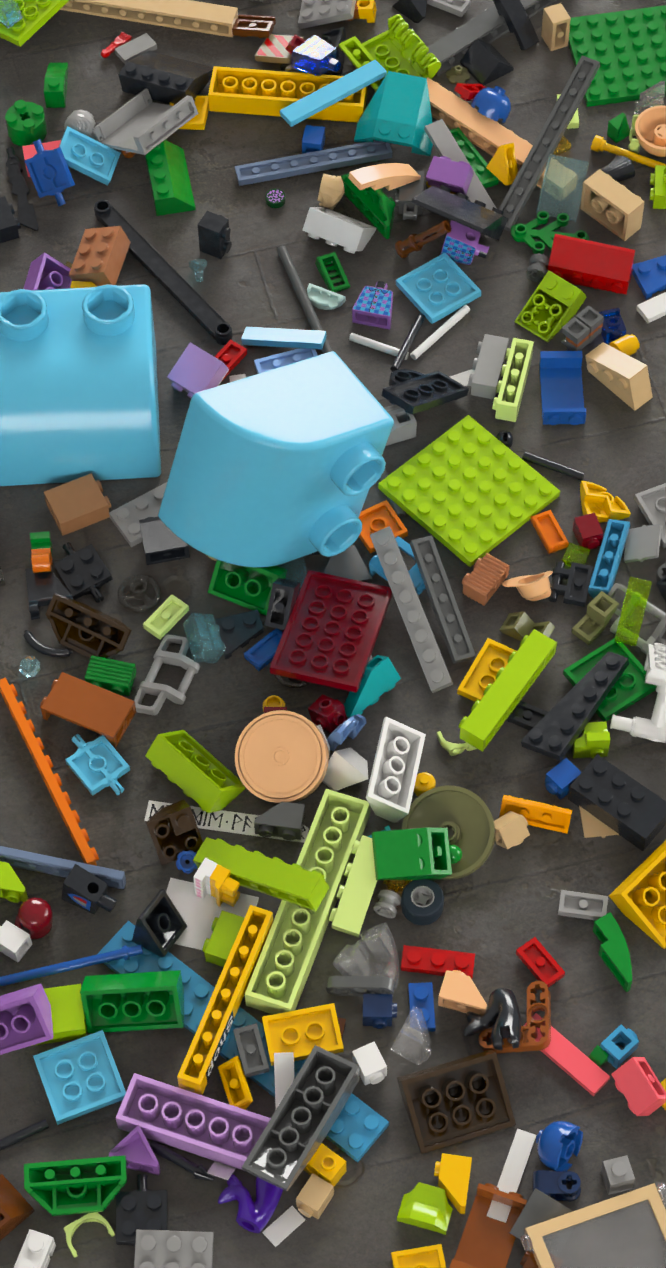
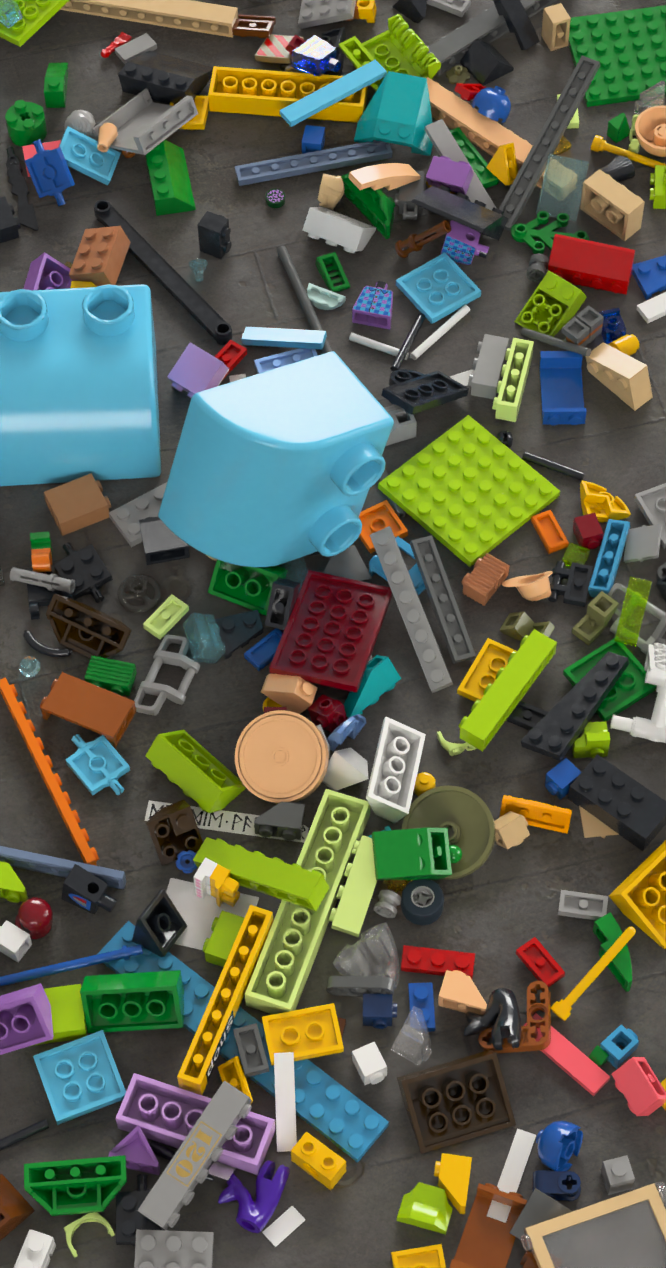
dark grey slope [242,1045,359,1191] -> none
tan brick [296,1173,334,1219] -> none
none -> light grey pin [10,567,76,593]
none -> light nougat cone [97,123,118,152]
none -> light grey brick [137,1081,252,1230]
none -> light nougat slope [261,674,317,714]
none -> dark grey bar [521,328,591,357]
none -> yellow piece [551,927,636,1021]

